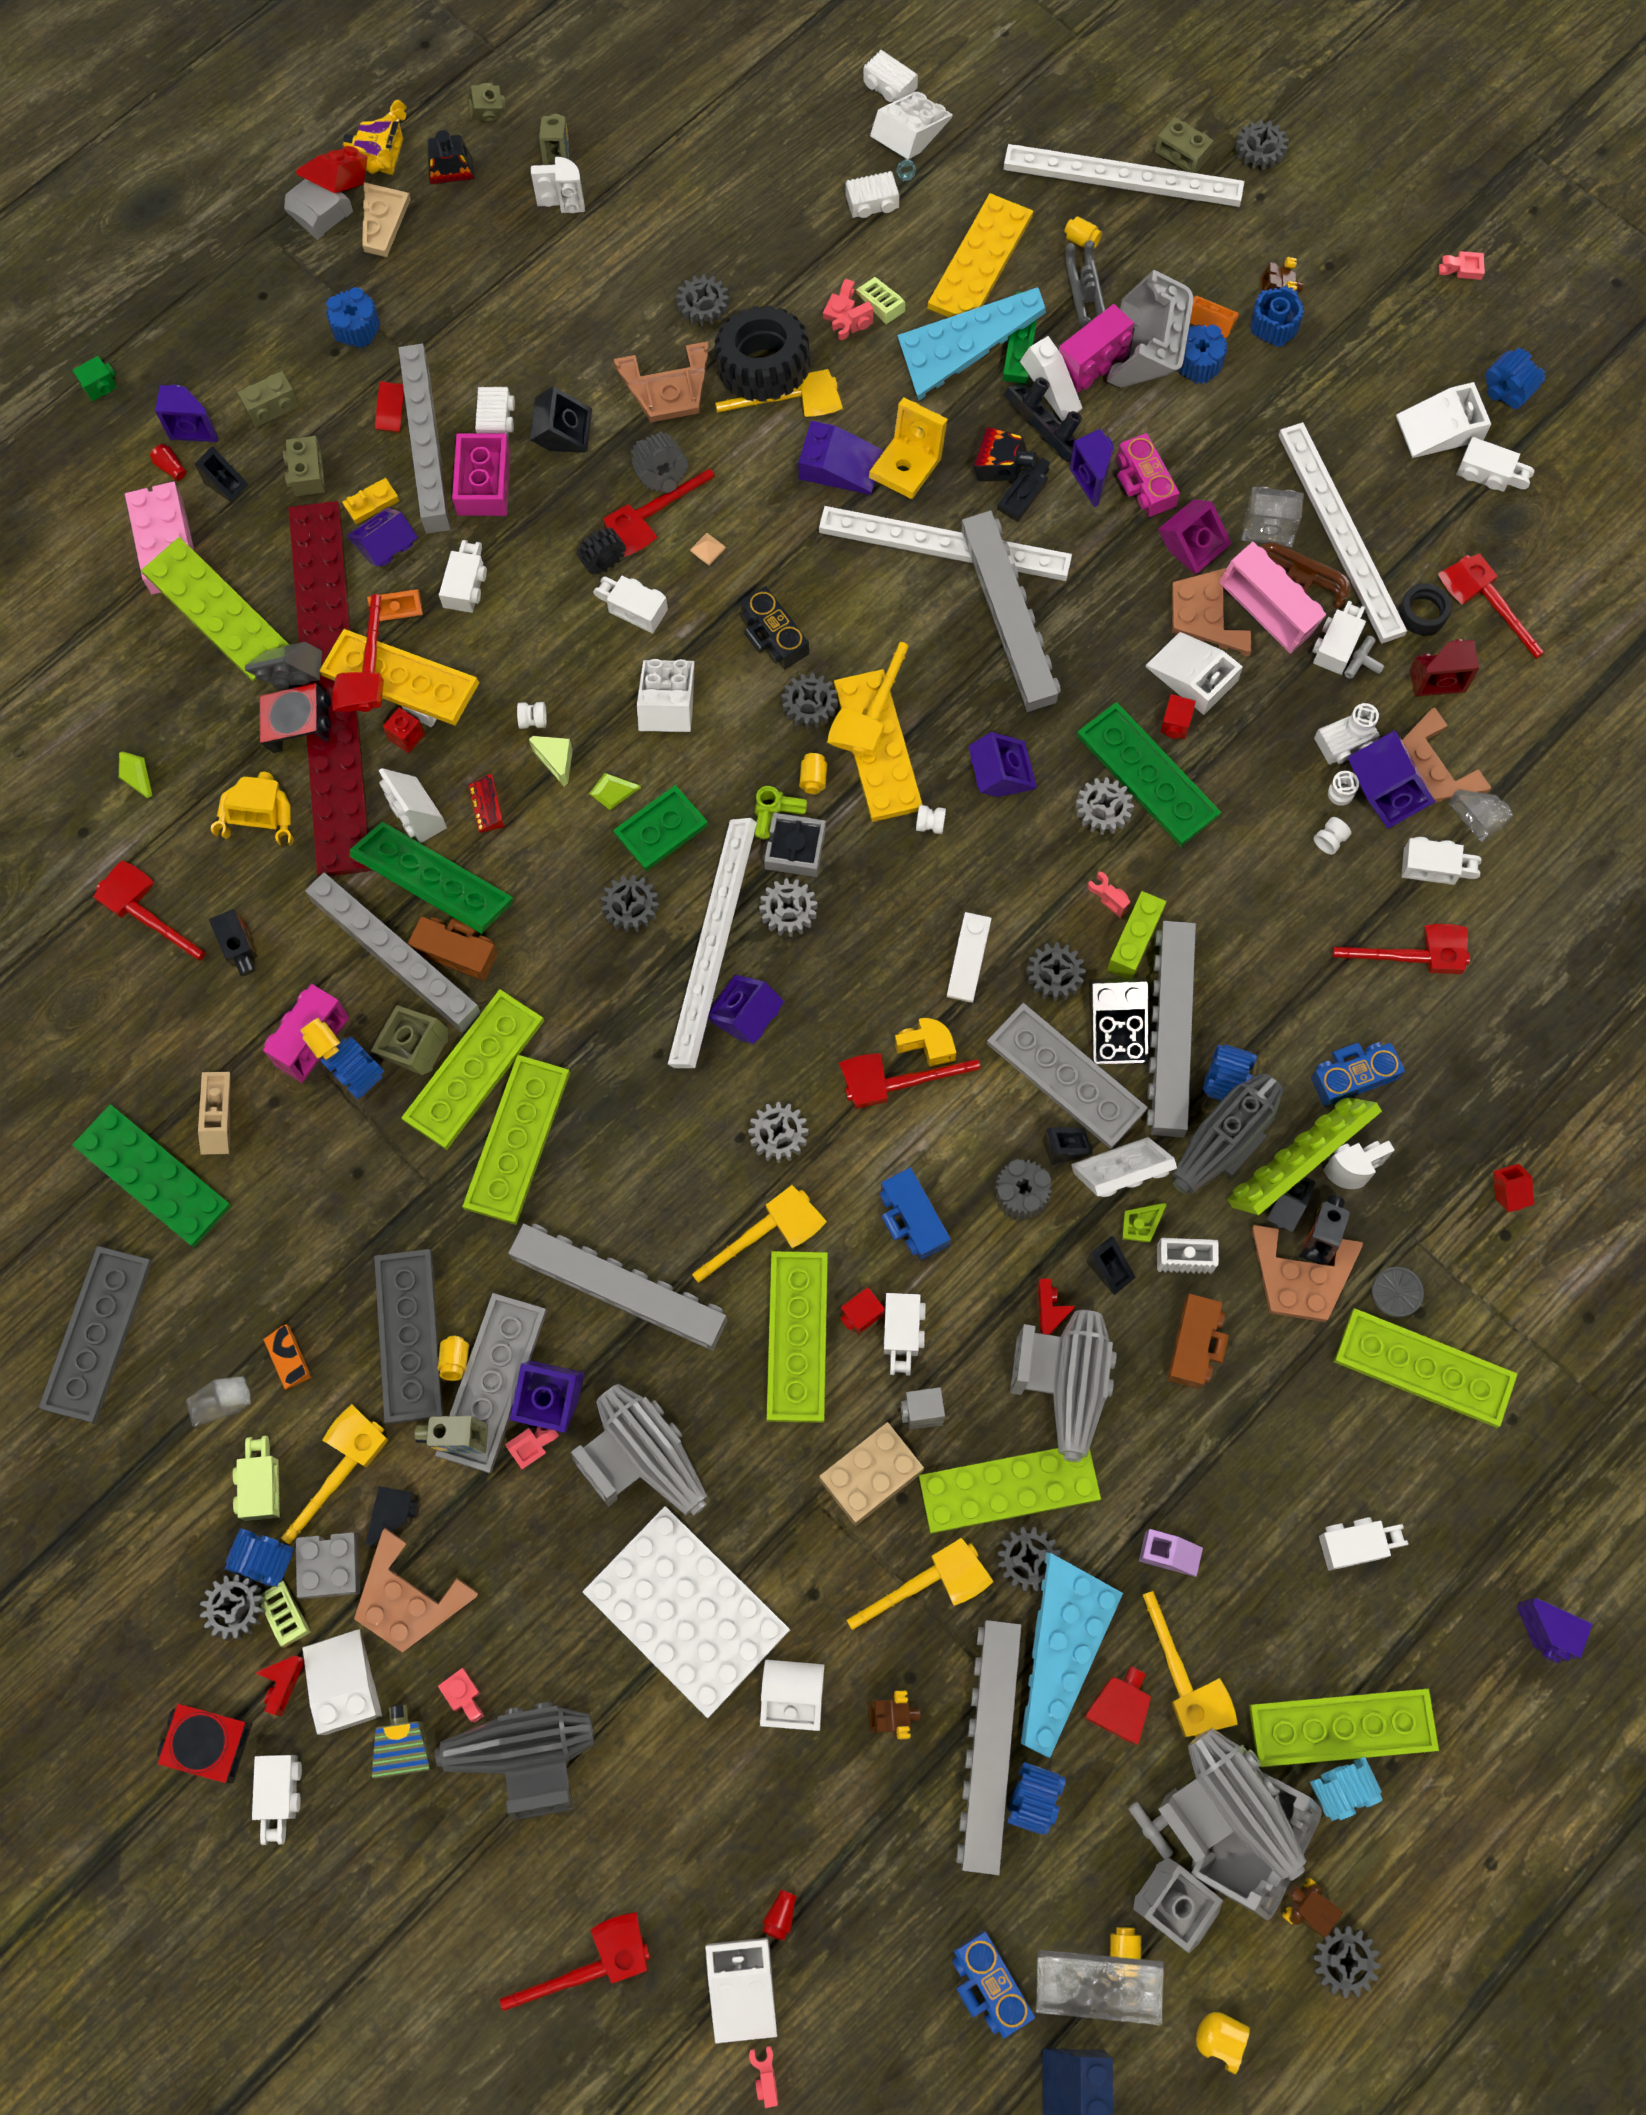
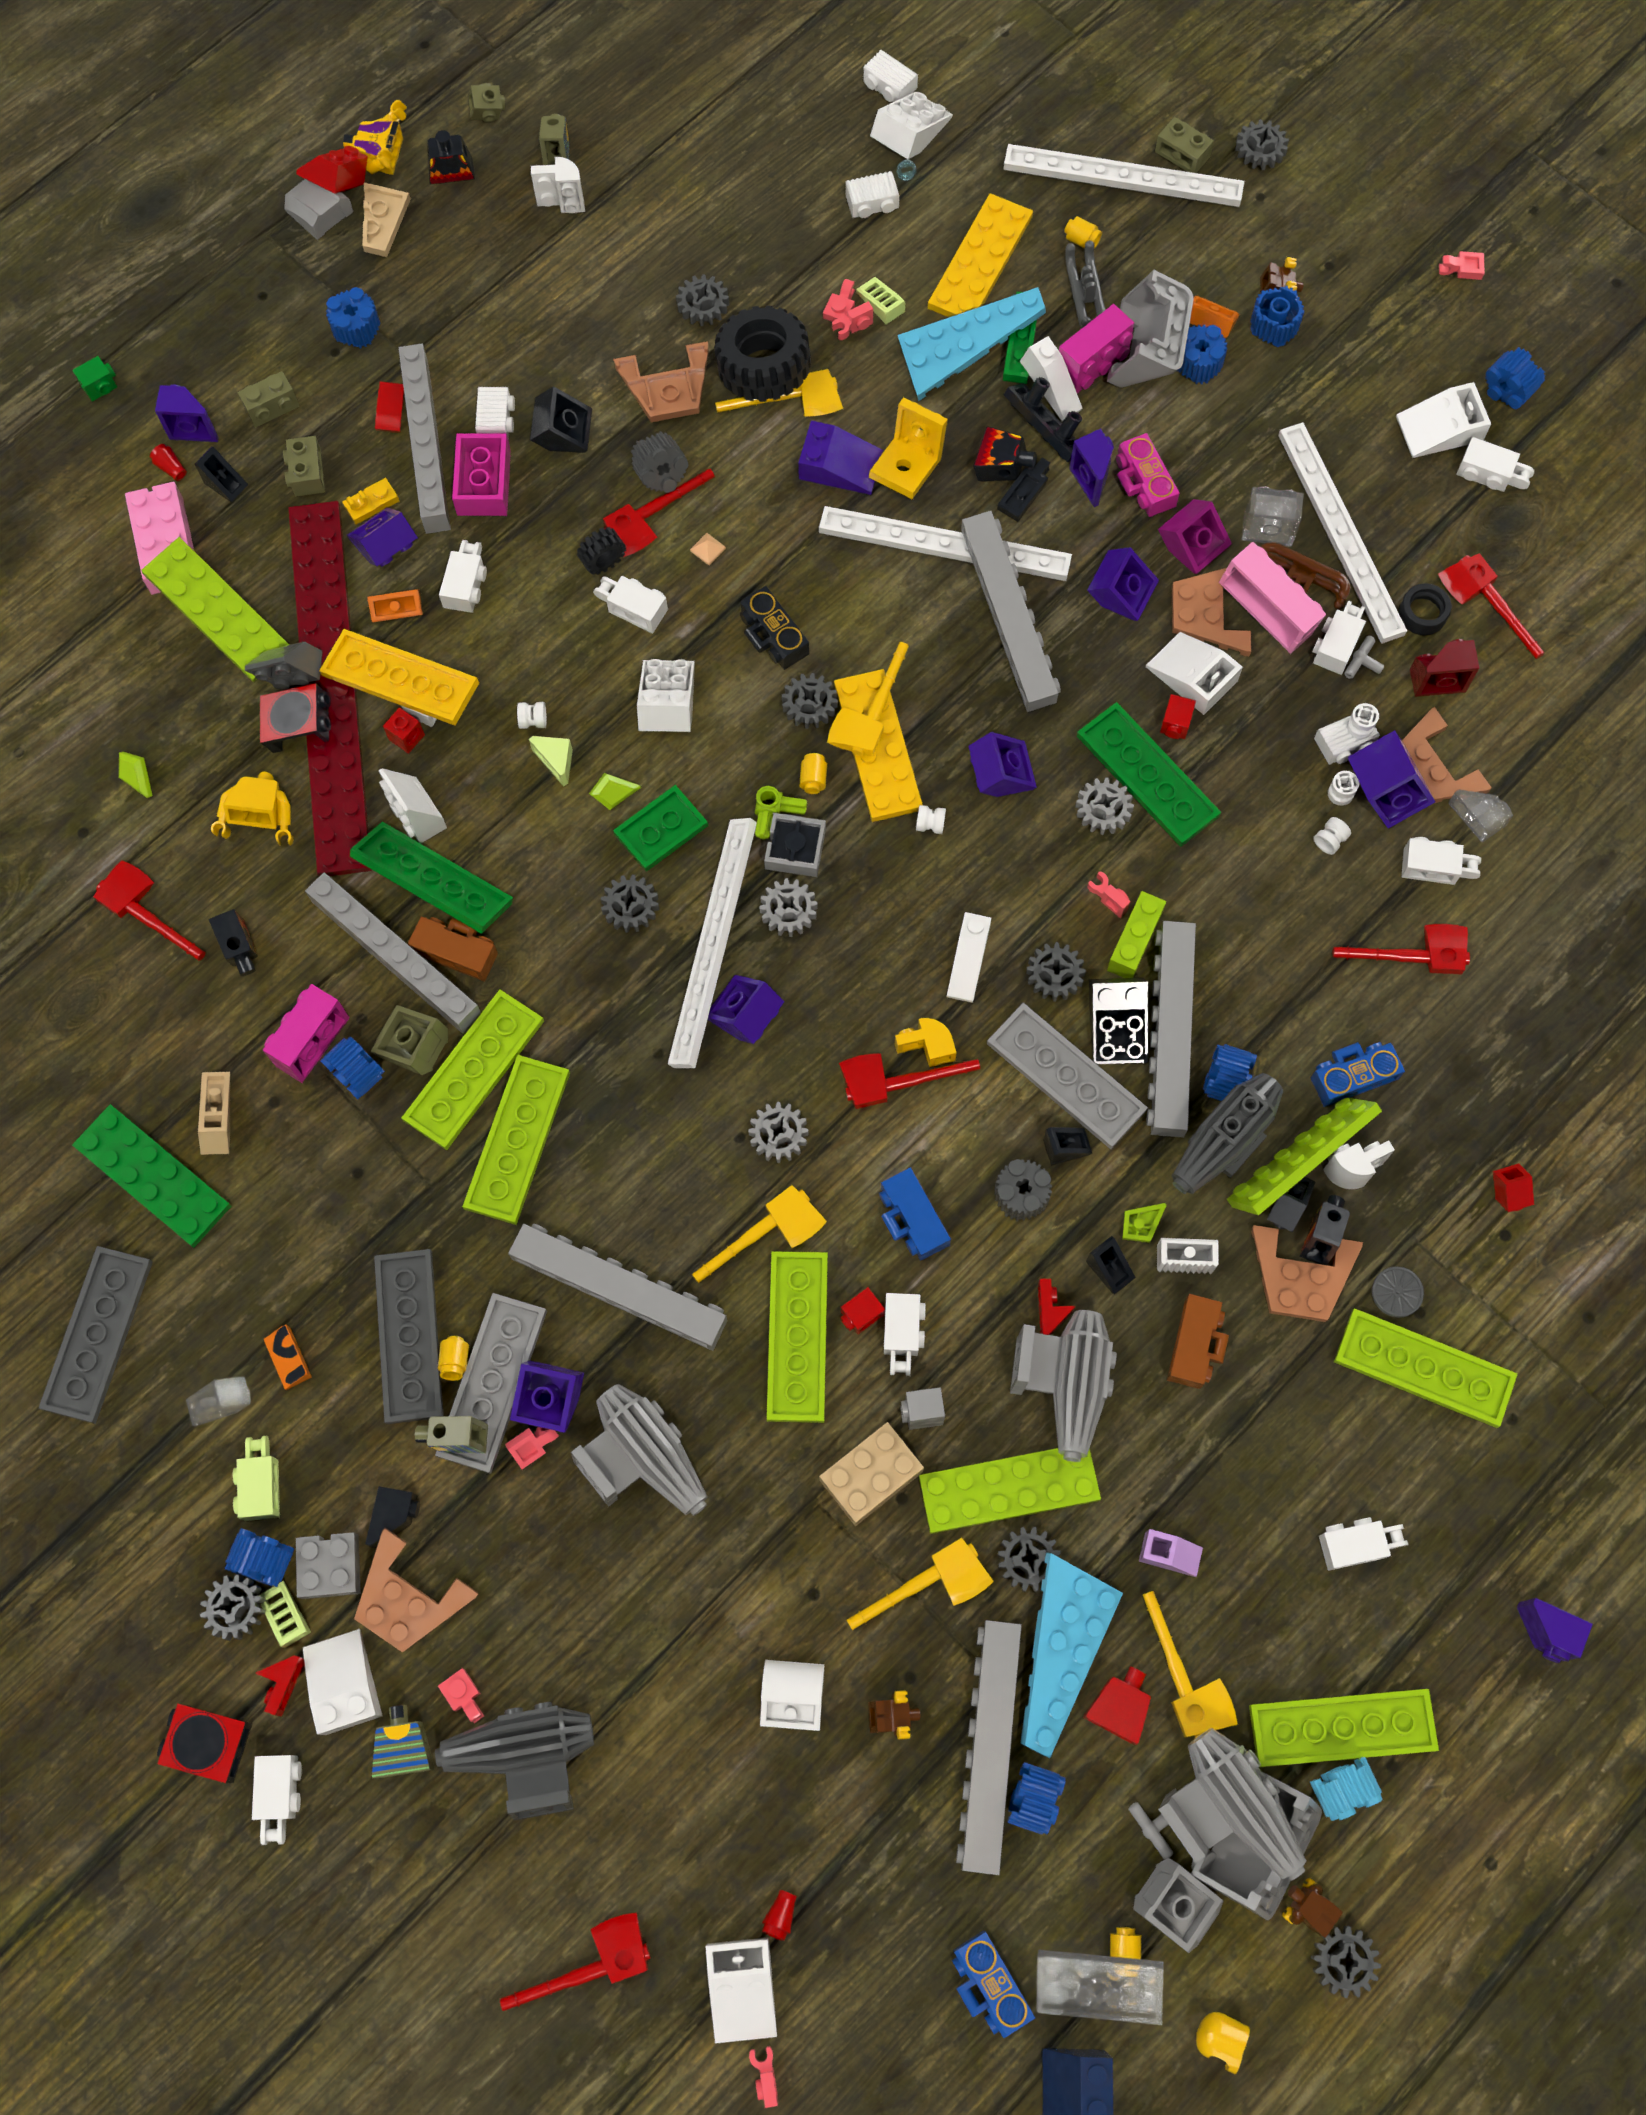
yellow piece [281,1404,389,1545] -> none
yellow brick [300,1018,340,1060] -> none
red piece [332,594,384,712] -> none
slope [468,774,505,833] -> none
white plate [583,1507,790,1718] -> none
white plate [1071,1137,1177,1197] -> none
none -> dark purple slope [1087,547,1159,621]

